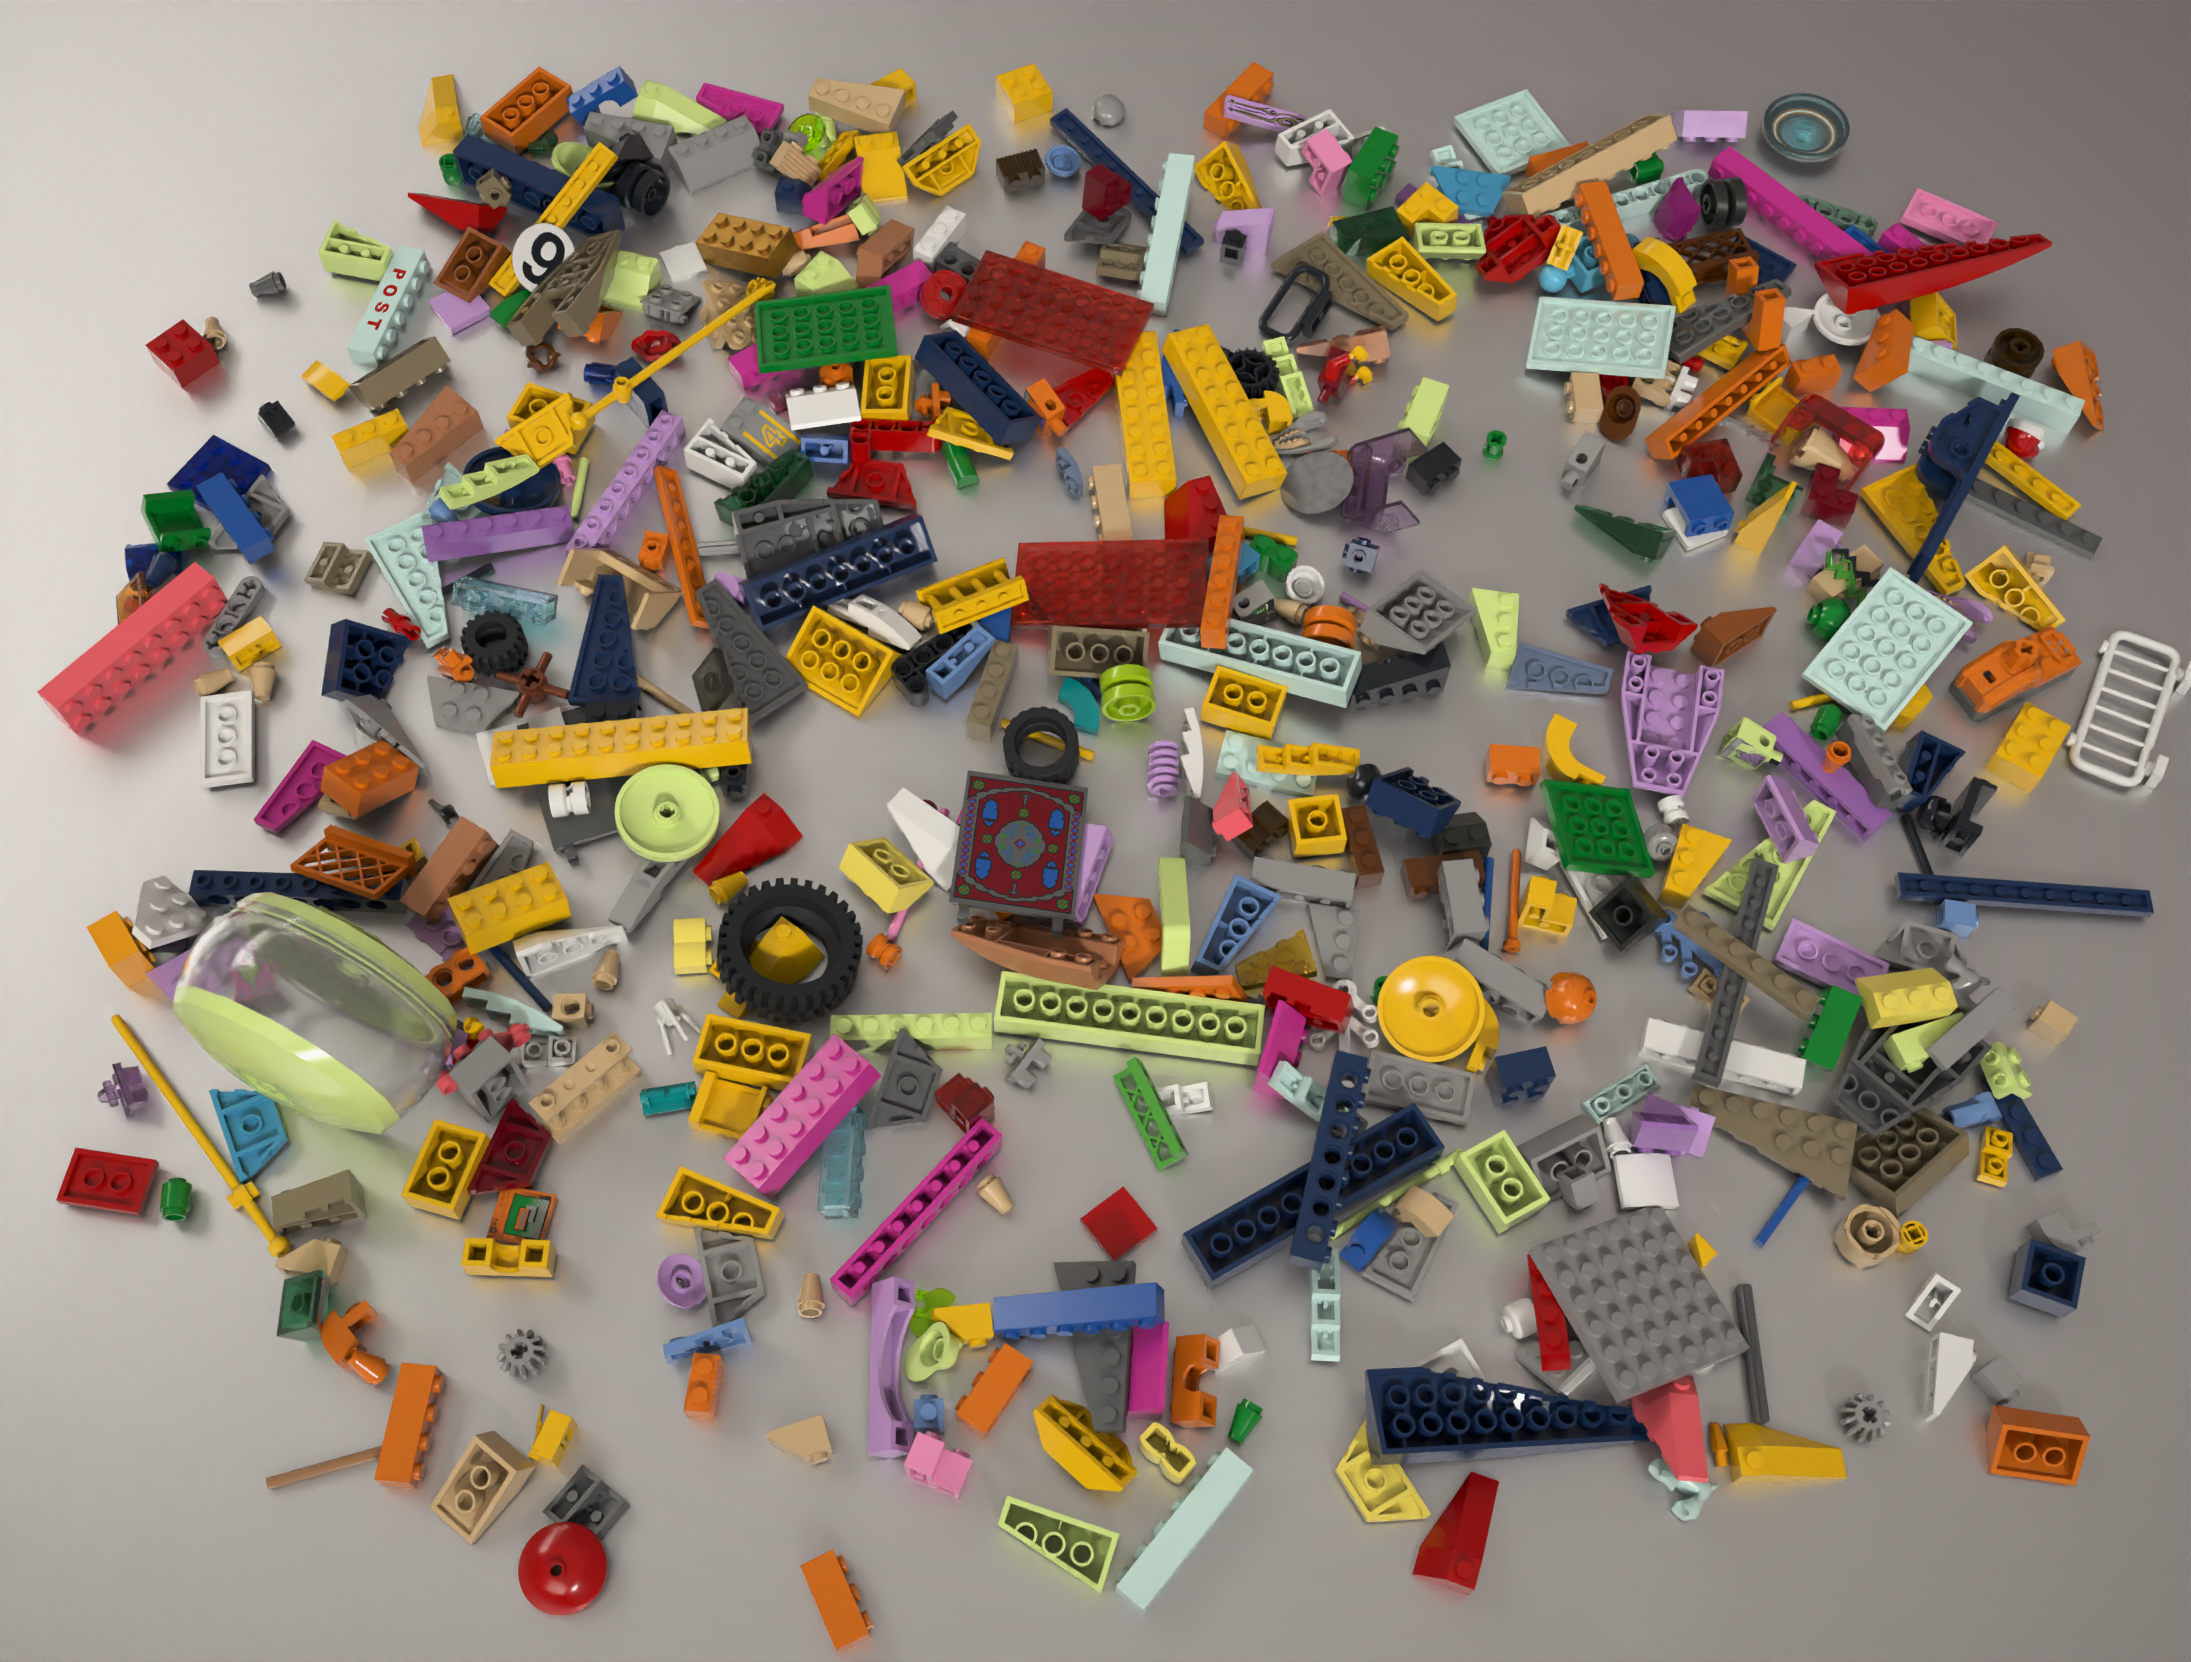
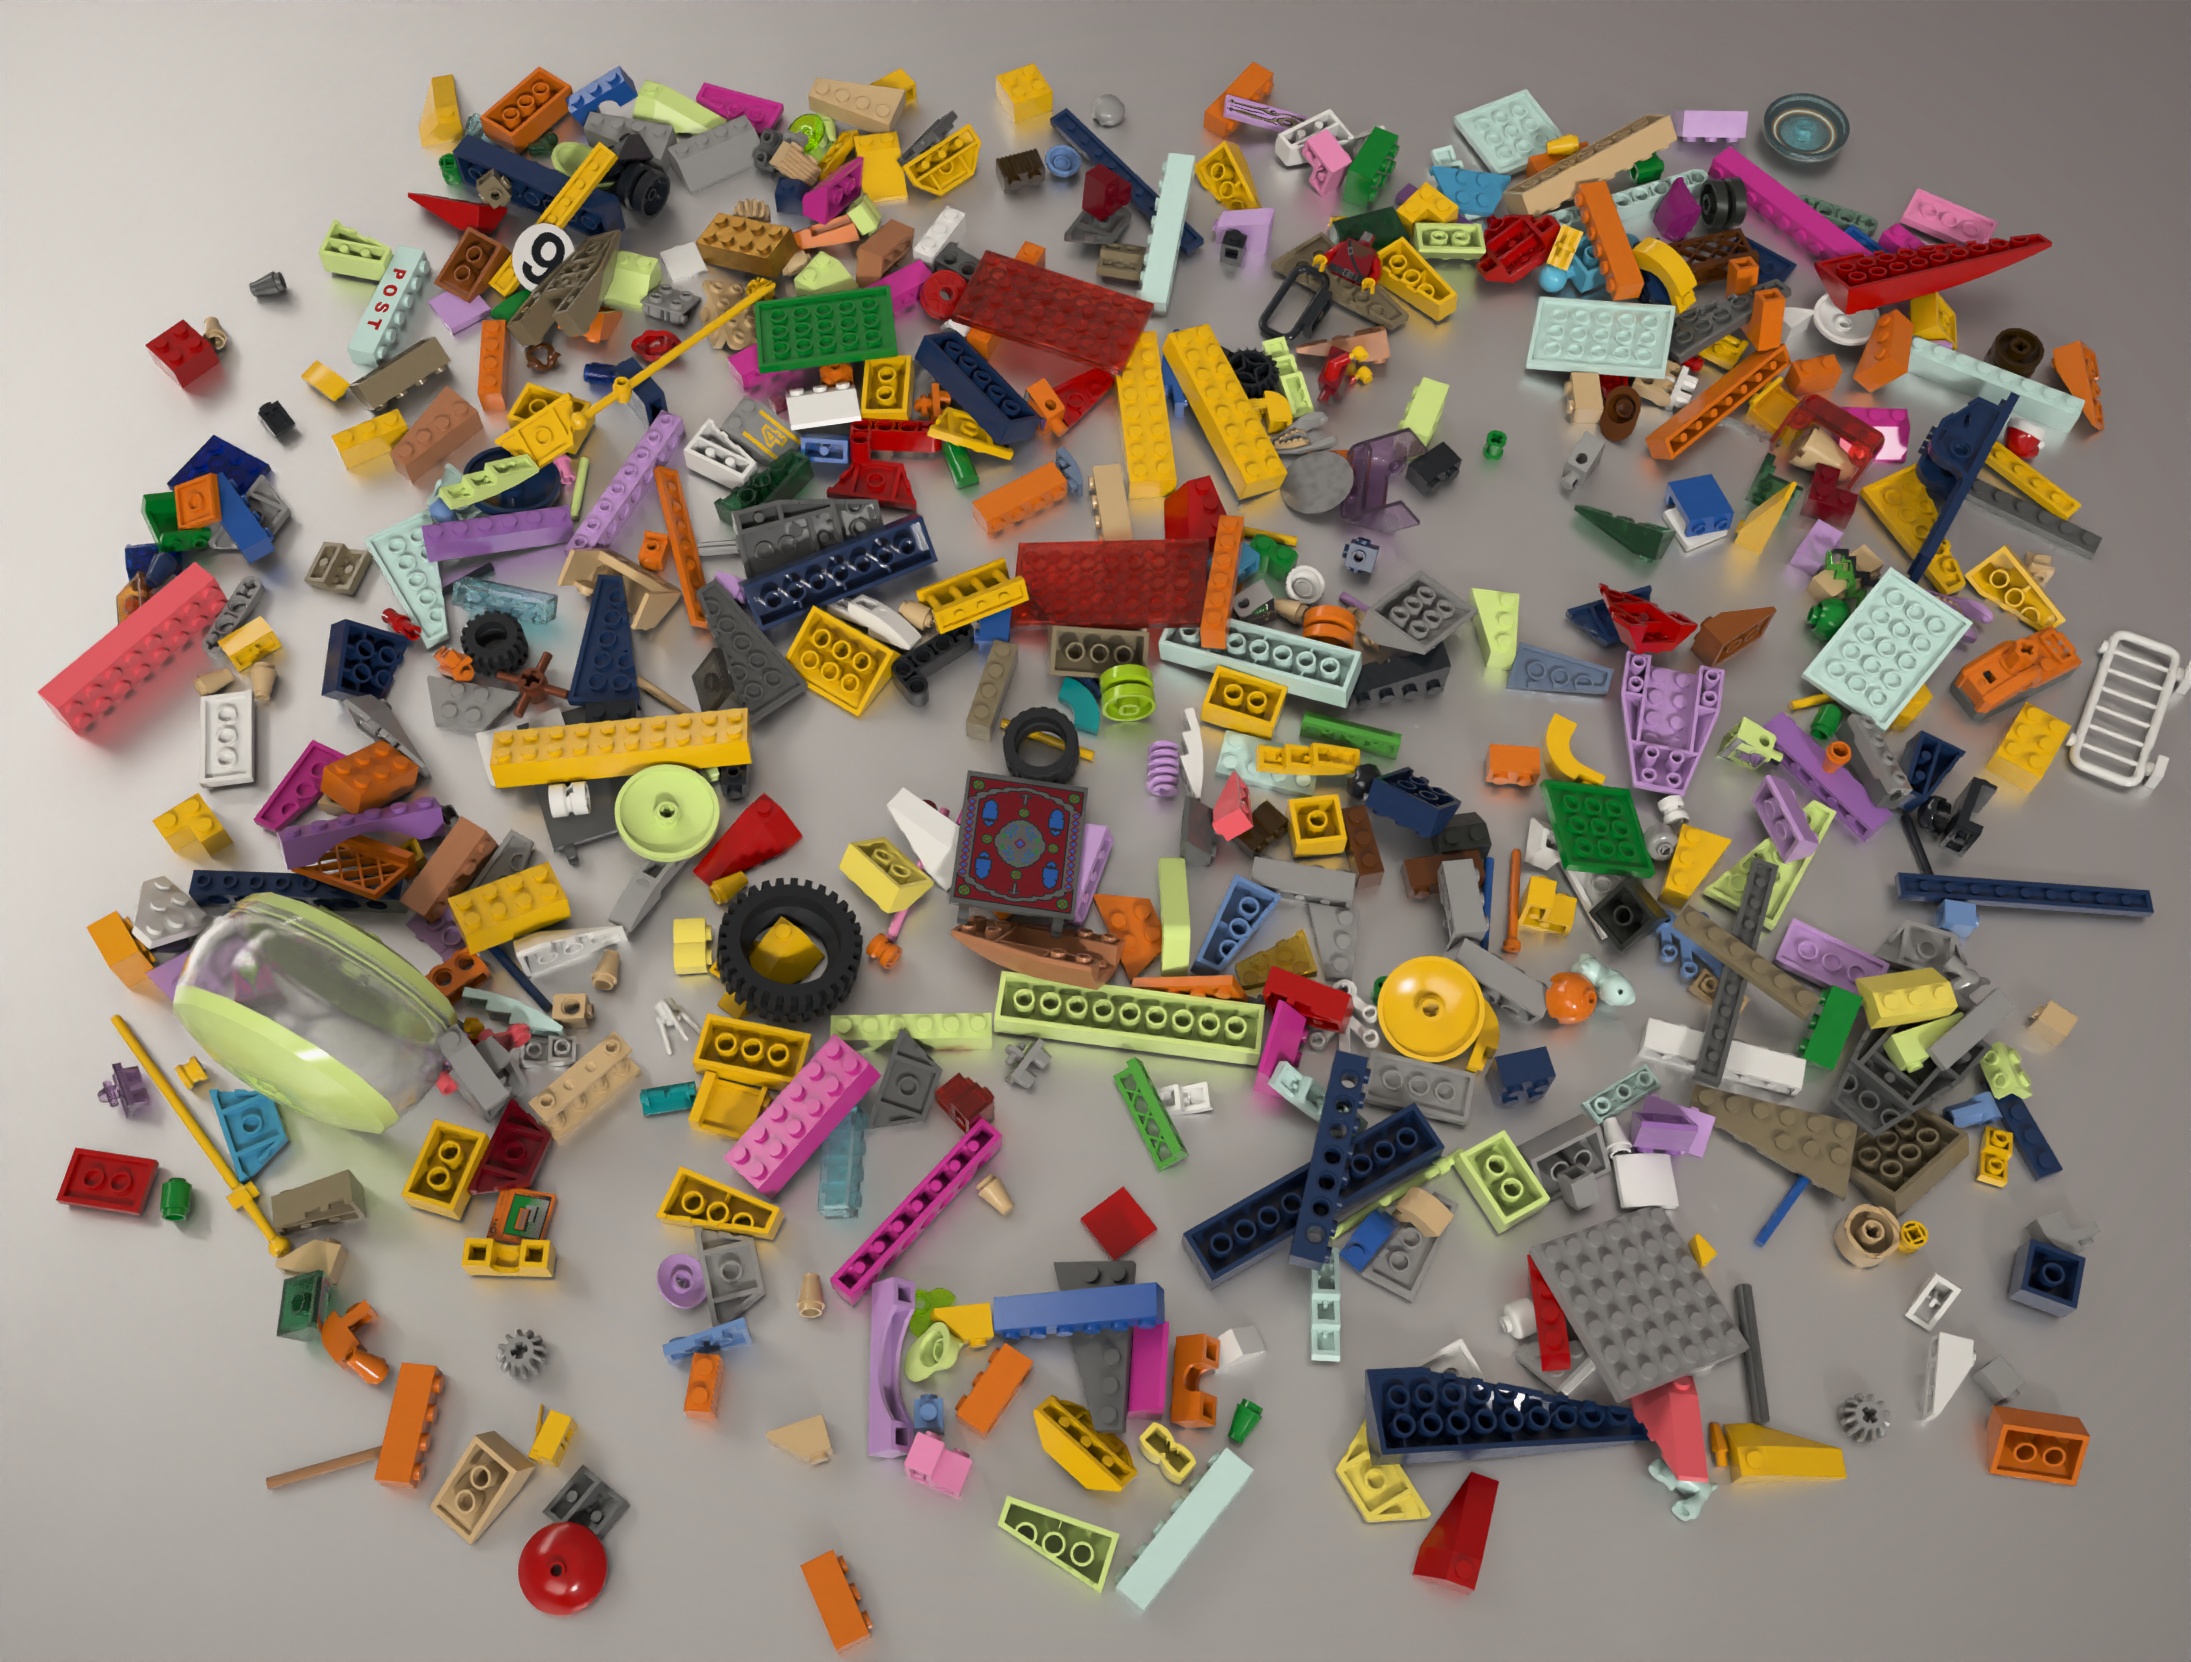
medium blue slope [926,624,995,700] -> none
clear red brick [1676,438,1743,494] -> none
none -> yellow brick [152,793,233,856]
none -> orange tile [174,473,222,531]
none -> yellow wheel [174,1056,209,1090]
none -> medium lavender arch [277,796,446,870]
none -> light grey slope [432,1023,510,1112]
none -> orange brick [477,320,511,411]
none -> tan gear [733,198,771,223]
none -> orange brick [972,461,1067,535]
none -> bright green fence [1299,711,1402,760]
none -> torso [1312,231,1382,294]
none -> yellow cone [1546,133,1579,155]
none -> light aqua animal [1570,953,1636,1006]

